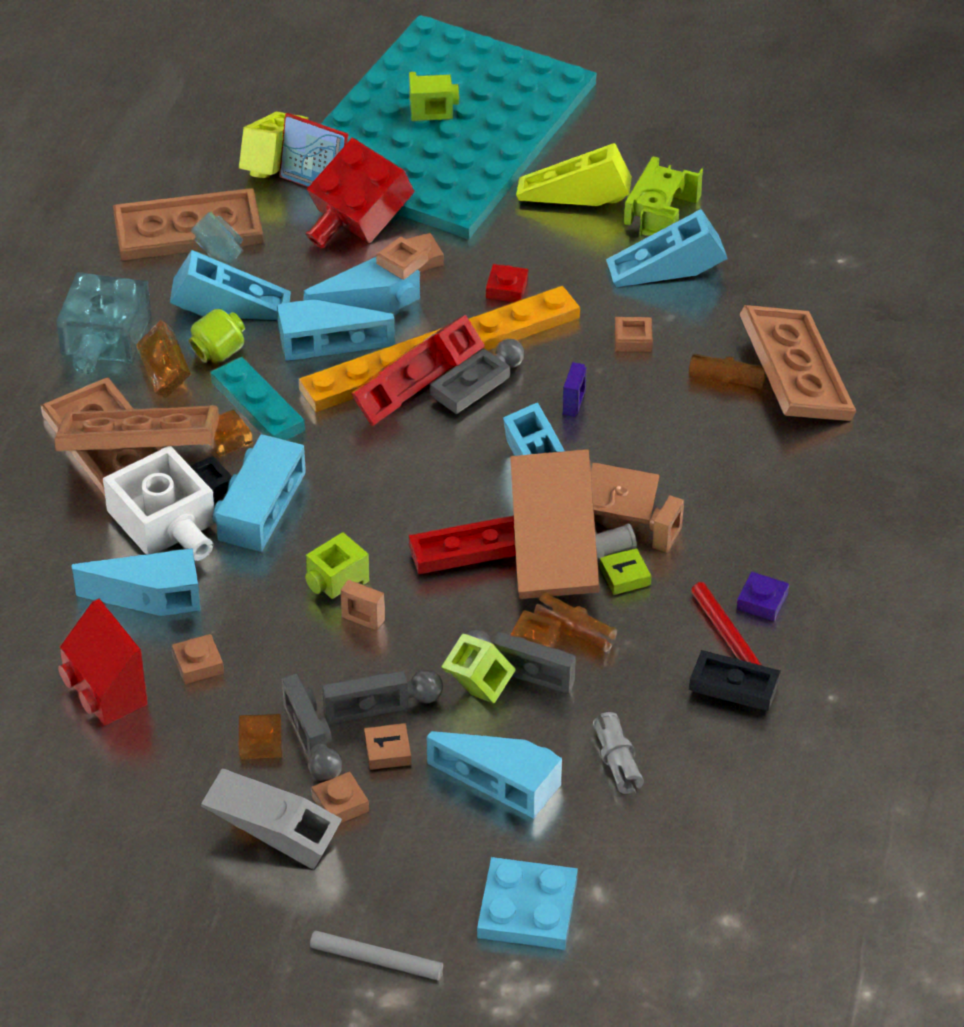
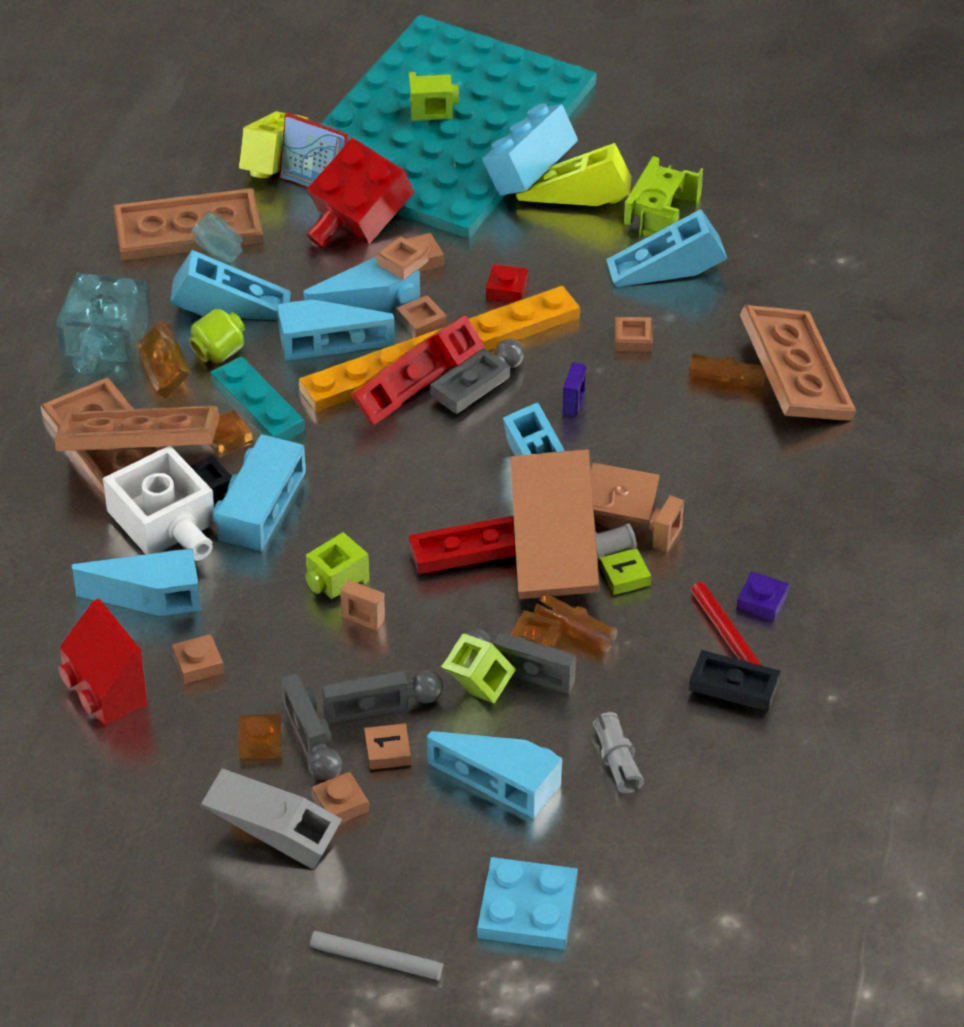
none -> nougat tile [396,295,447,338]
none -> medium azure brick [482,104,578,196]

